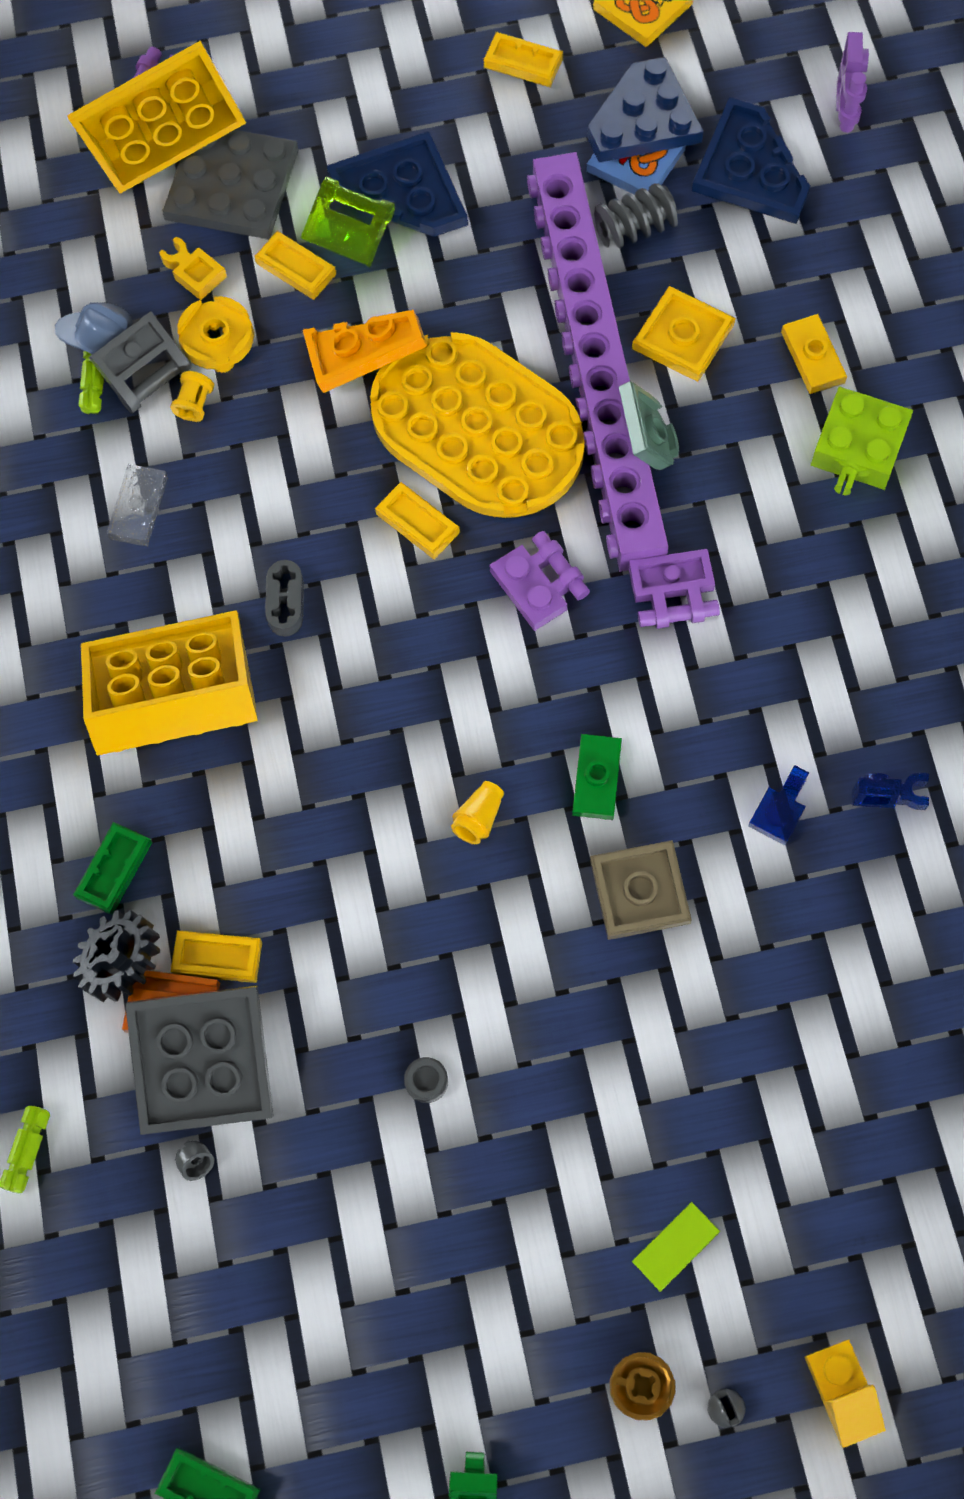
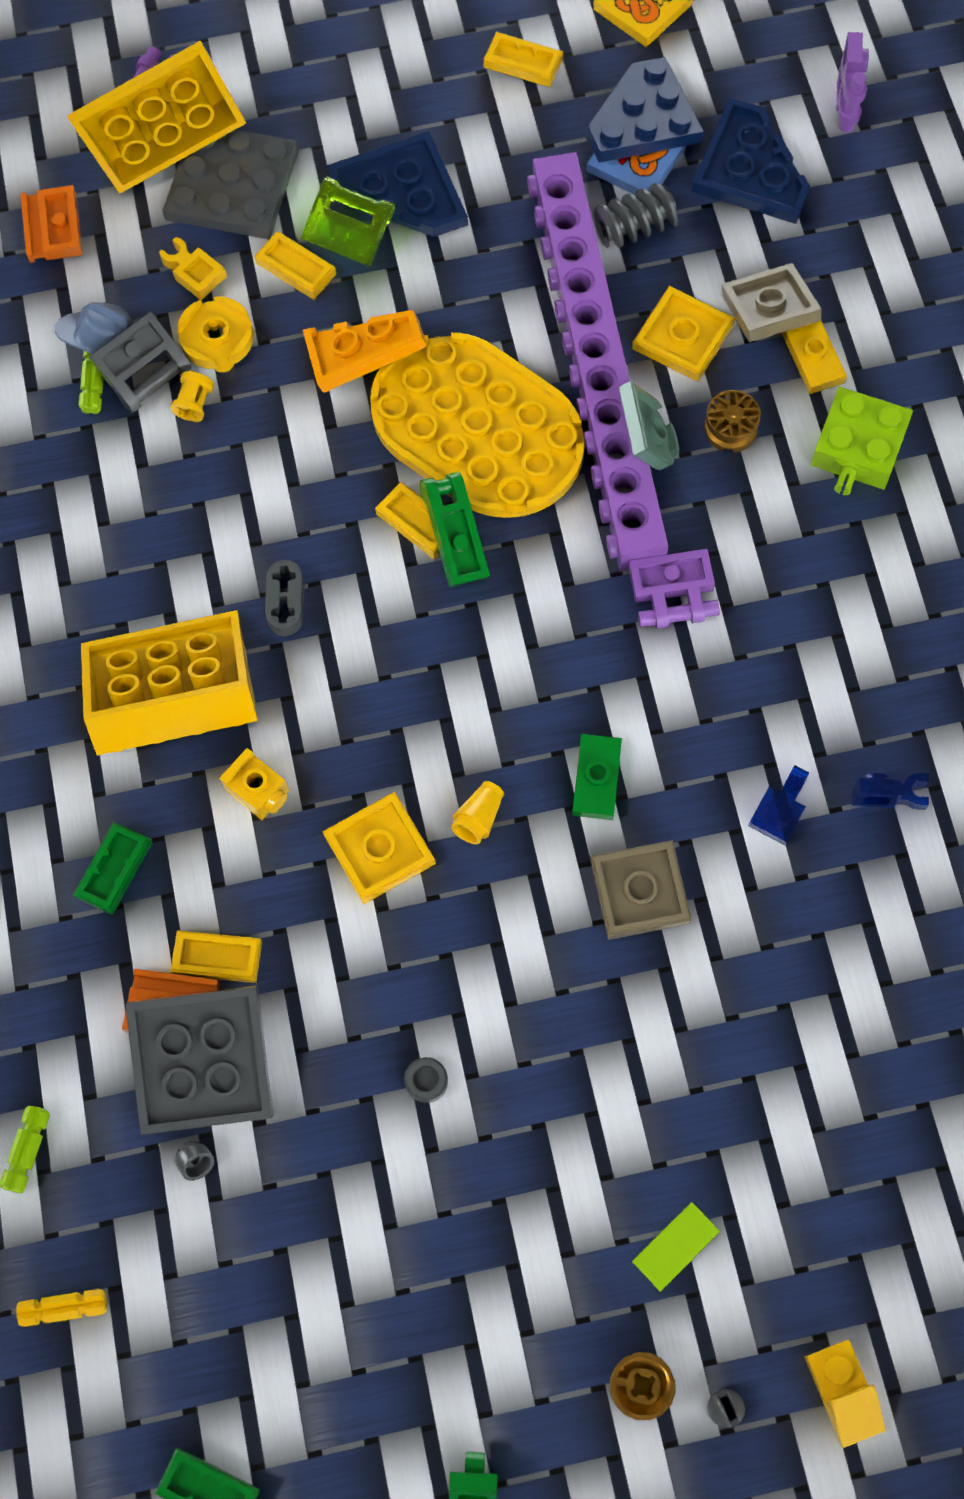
black gear [73,910,161,1002] -> none
clear plate [107,464,168,547] -> none
medium lavender plate [489,531,590,631] -> none
none -> yellow axle [16,1289,107,1327]
none -> orange plate [20,185,83,263]
none -> yellow brick [219,748,289,820]
none -> yellow tile [322,792,436,905]
none -> green plate [419,471,490,588]
none -> pearl gold wheel [704,390,761,453]
none -> dark tan plate [722,263,822,342]

